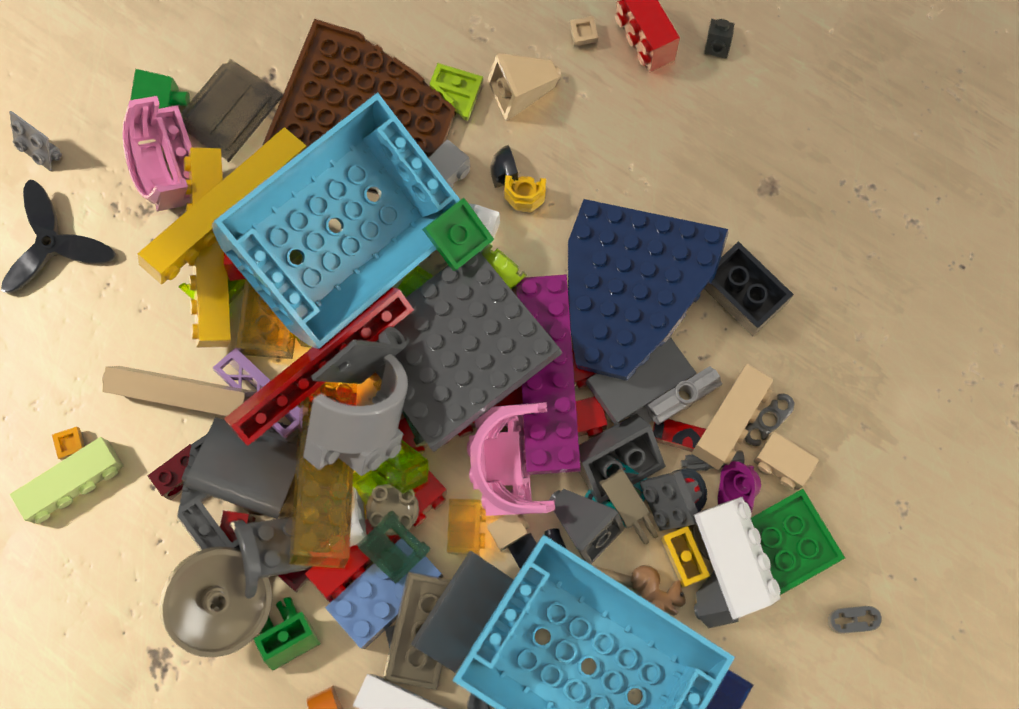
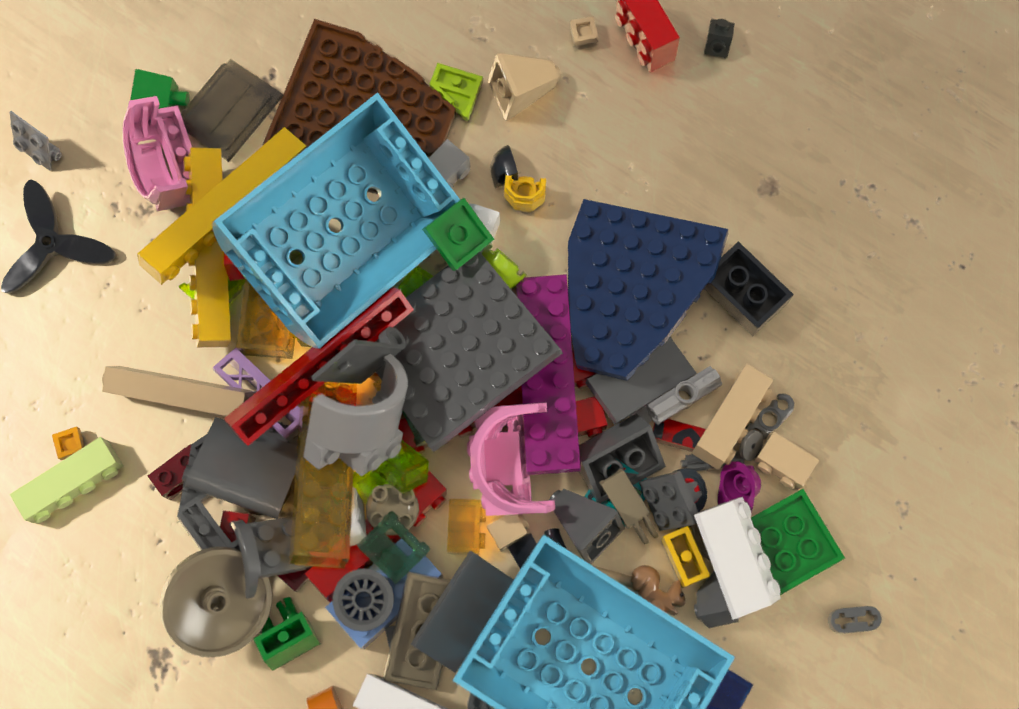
none -> dark grey wheel [333,569,394,631]
none -> dark grey wheel [739,430,763,461]

